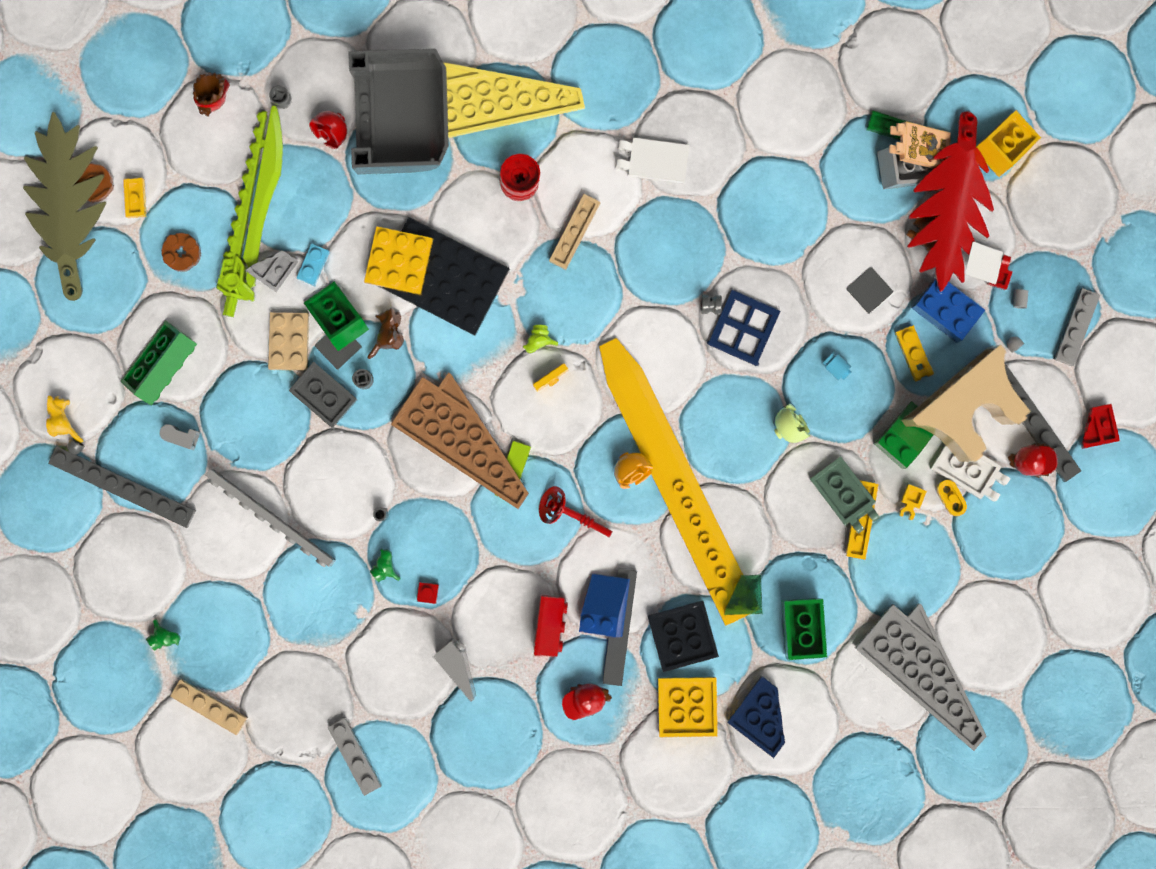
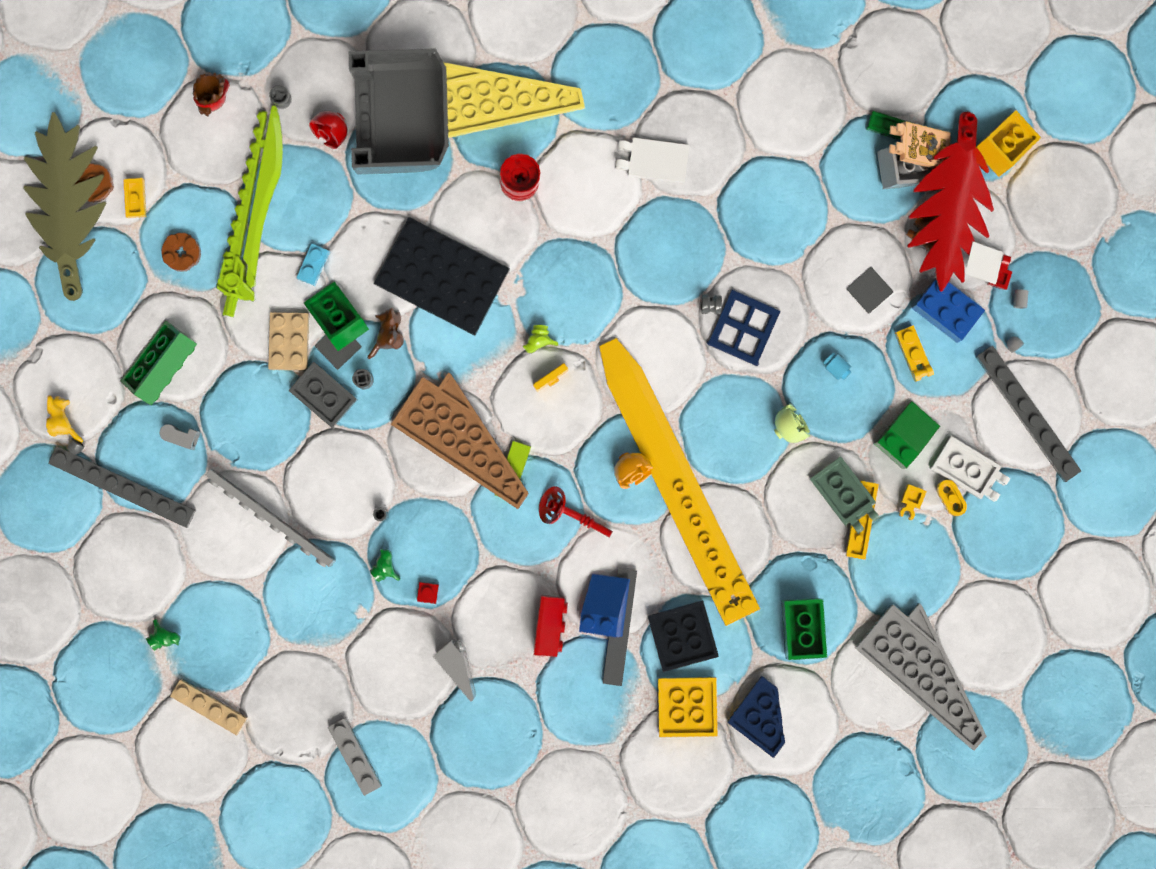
flat silver wing [245,250,298,292] -> none
yellow plate [364,226,433,295] -> none
tan plate [549,194,601,270] -> none
red hair [562,683,612,720] -> none
clear green wing [724,575,762,615] -> none
tan piece [901,344,1030,462] -> none
red hair [1008,443,1058,478] -> none
light grey plate [1054,288,1100,366] -> none
red wing [1081,404,1120,449] -> none

